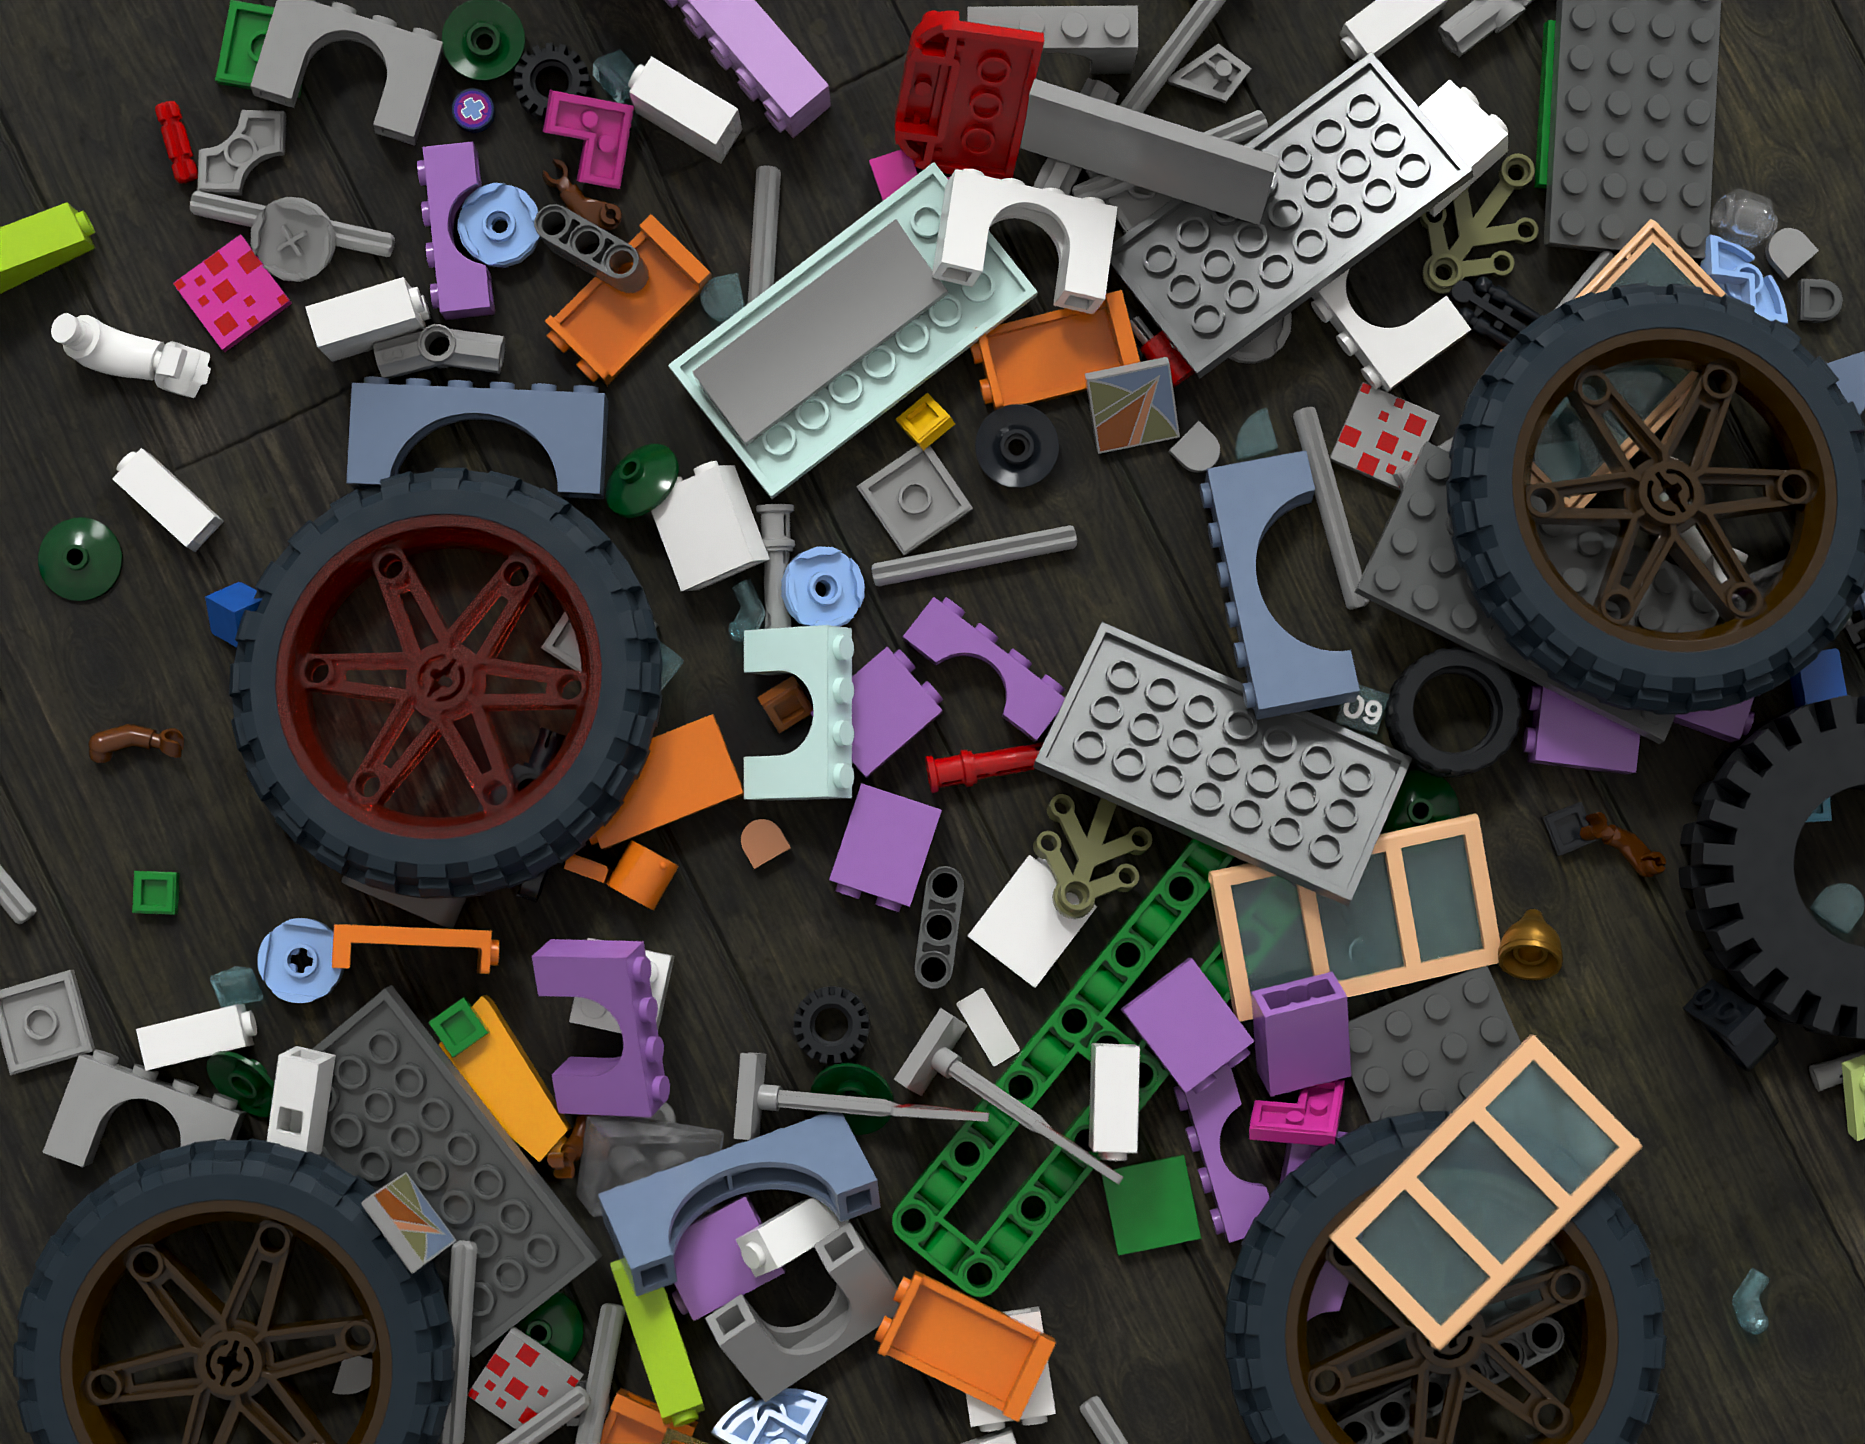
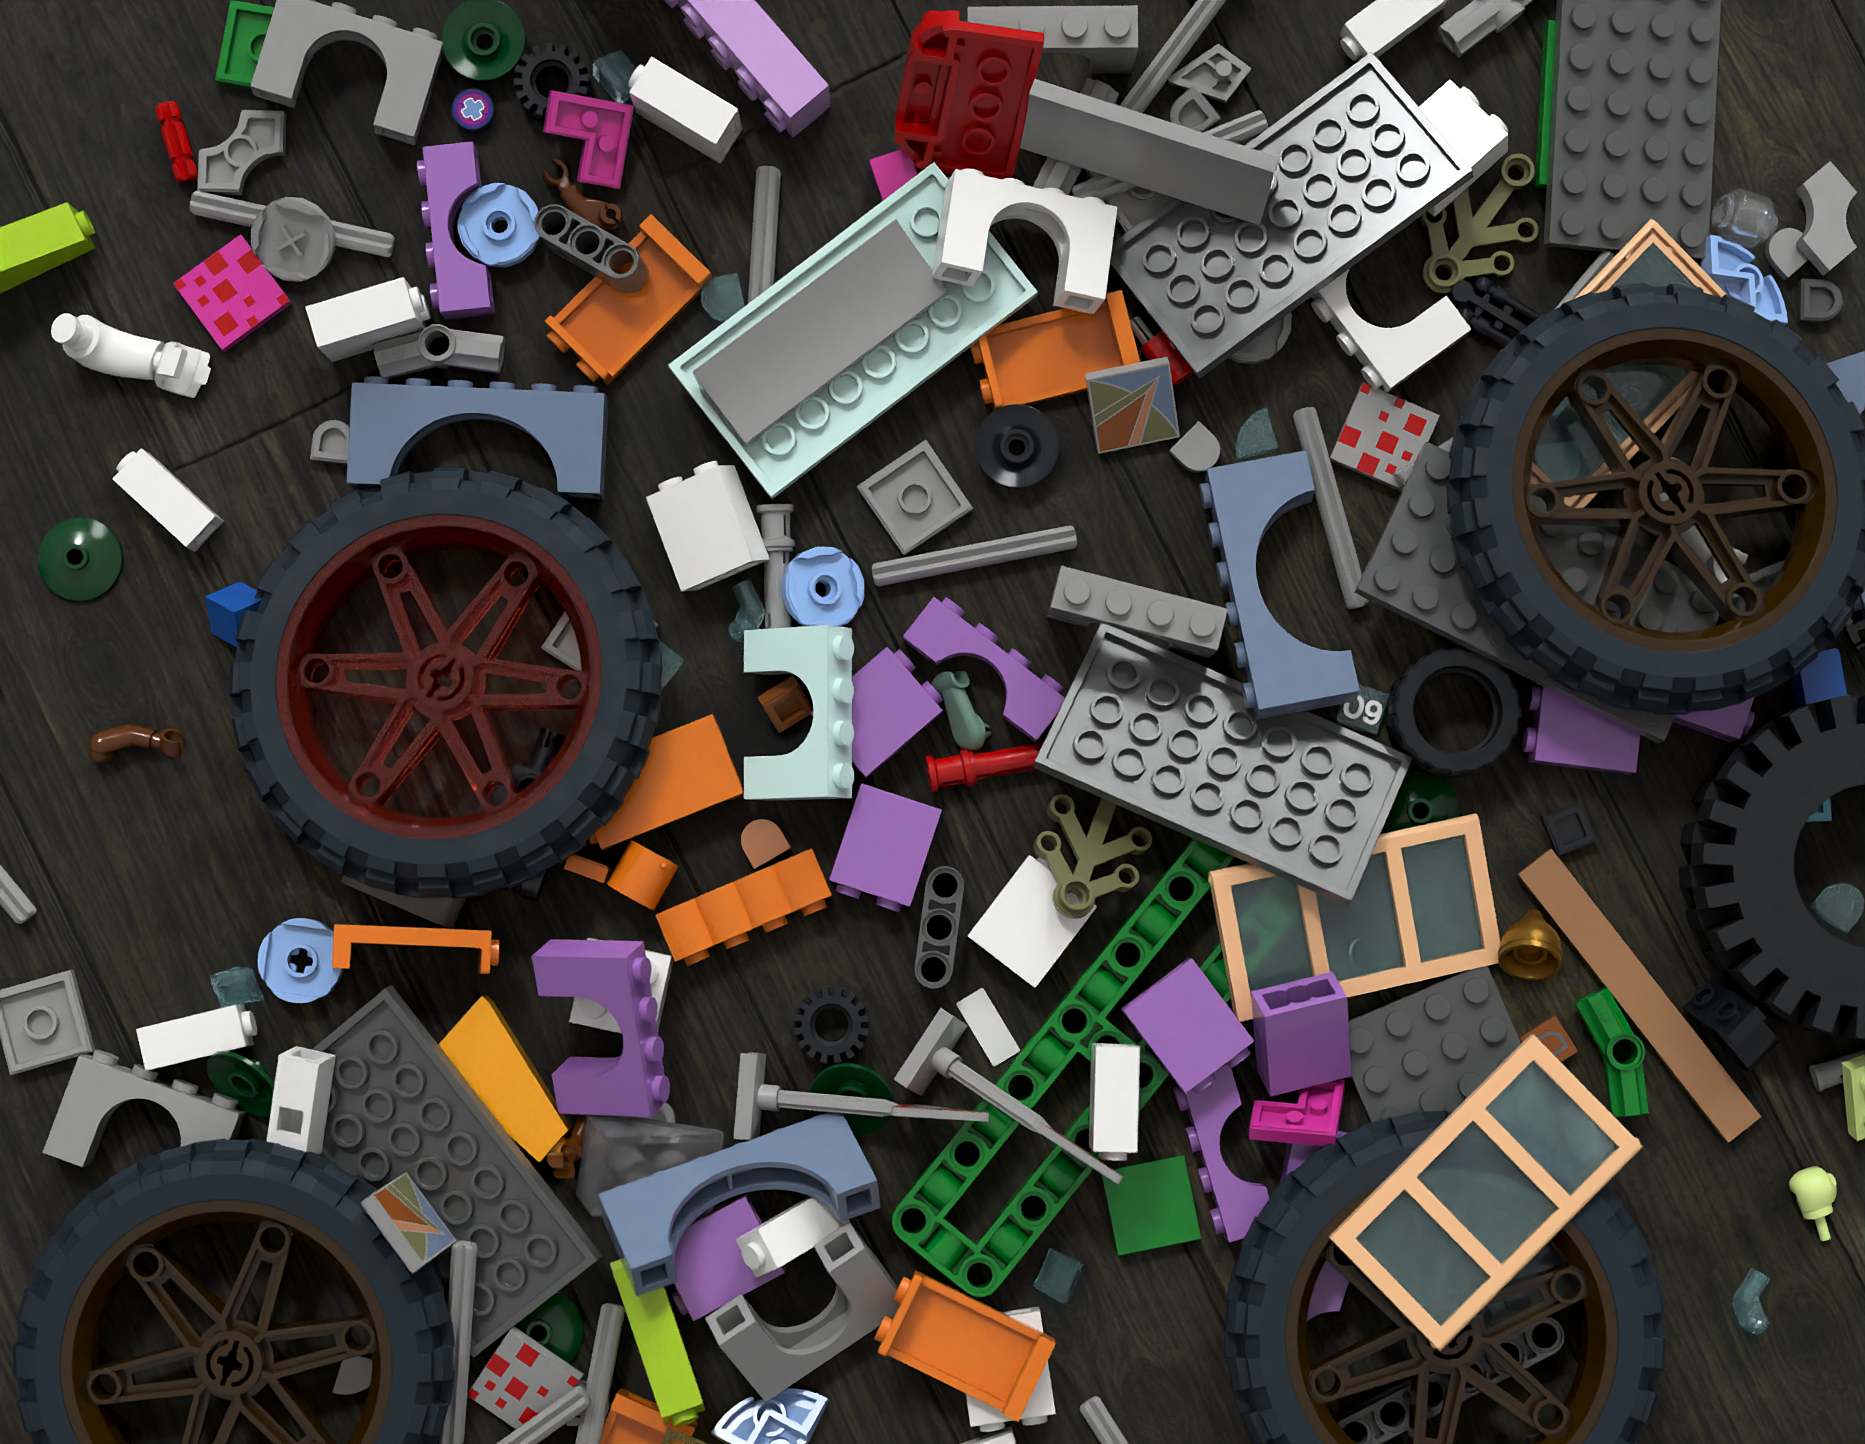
green tile [132,871,180,914] -> none
green tile [428,997,490,1057] -> none
dark green dish [606,444,679,518] -> none
yellow tile [896,393,955,451] -> none
reddish brown arm [1580,812,1666,877] -> none
none -> light grey tile [310,420,349,465]
none -> orange brick [655,849,832,966]
none -> sand green piece [932,671,992,751]
none -> clear light blue slope [1033,1248,1084,1303]
none -> light grey arch [1047,566,1228,659]
none -> light grey tile [1170,85,1221,133]
none -> medium nougat tile [1516,849,1761,1143]
none -> dark orange tile [1519,1015,1578,1074]
none -> green piece [1574,986,1649,1117]
none -> yellowish green piece [1789,1166,1837,1241]
none -> light grey tile [1796,161,1857,275]

